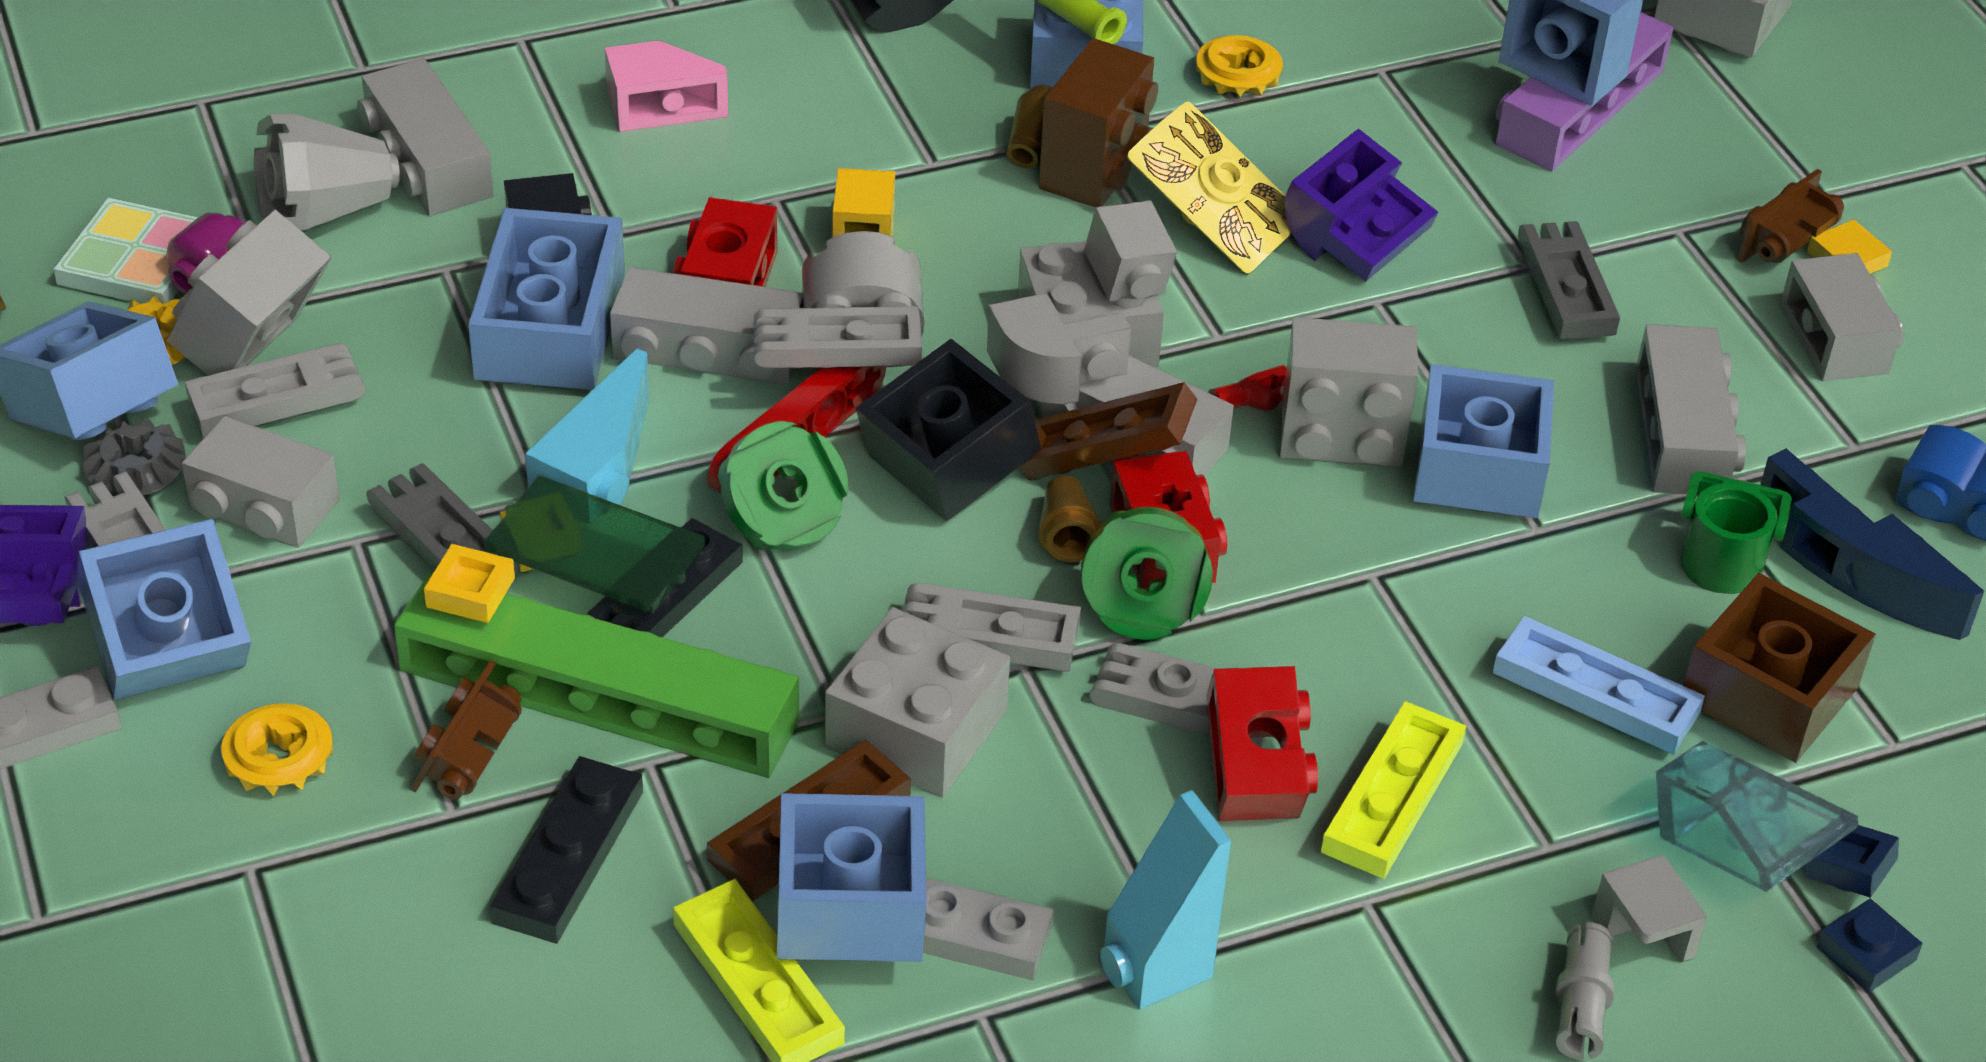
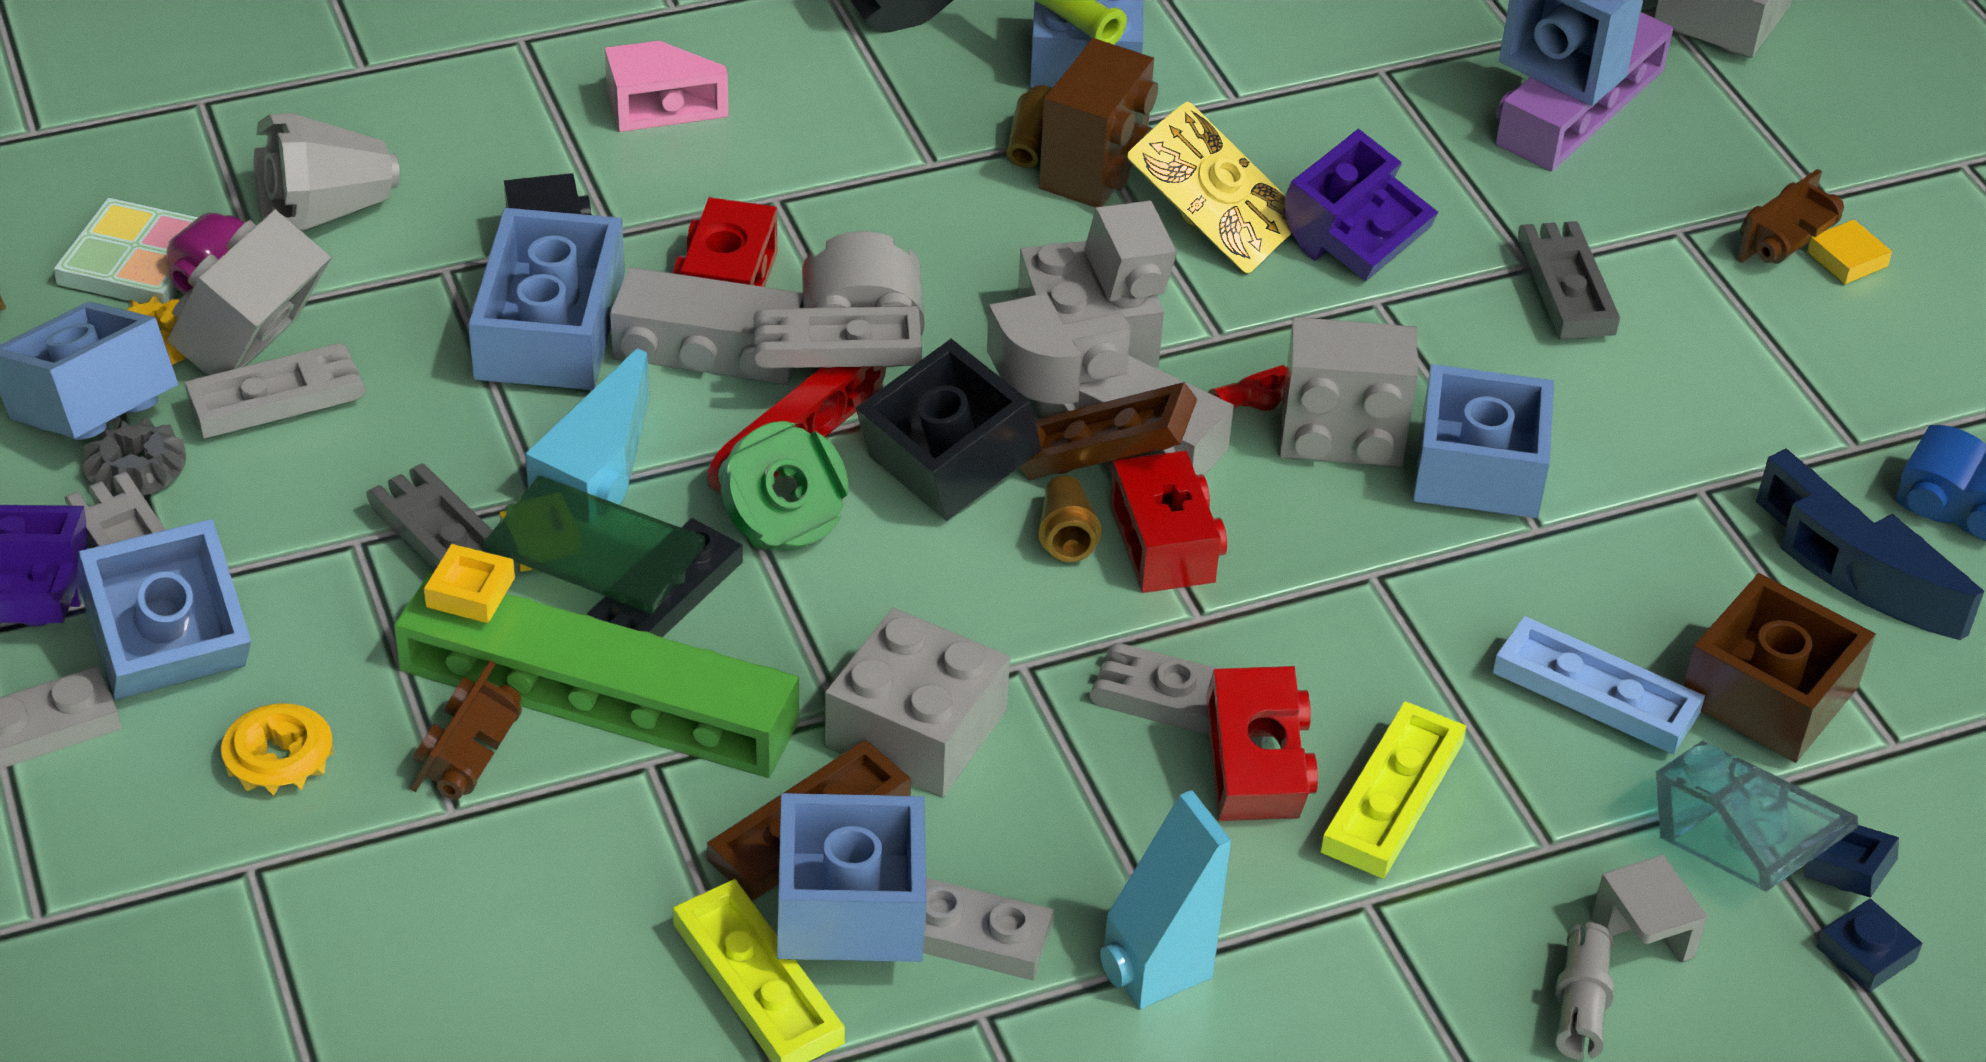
light grey brick [182,416,340,548] -> none
light grey brick [357,58,494,216] -> none
black plate [490,756,643,944] -> none
yellow brick [833,168,895,237] -> none
light grey hinge [902,583,1081,672] -> none
green plate [1081,507,1213,640] -> none
yellow gear [1195,35,1283,98] -> none
light grey brick [1635,324,1746,494] -> none
green piece [1681,471,1792,594] -> none
light grey brick [1780,253,1903,381] -> none

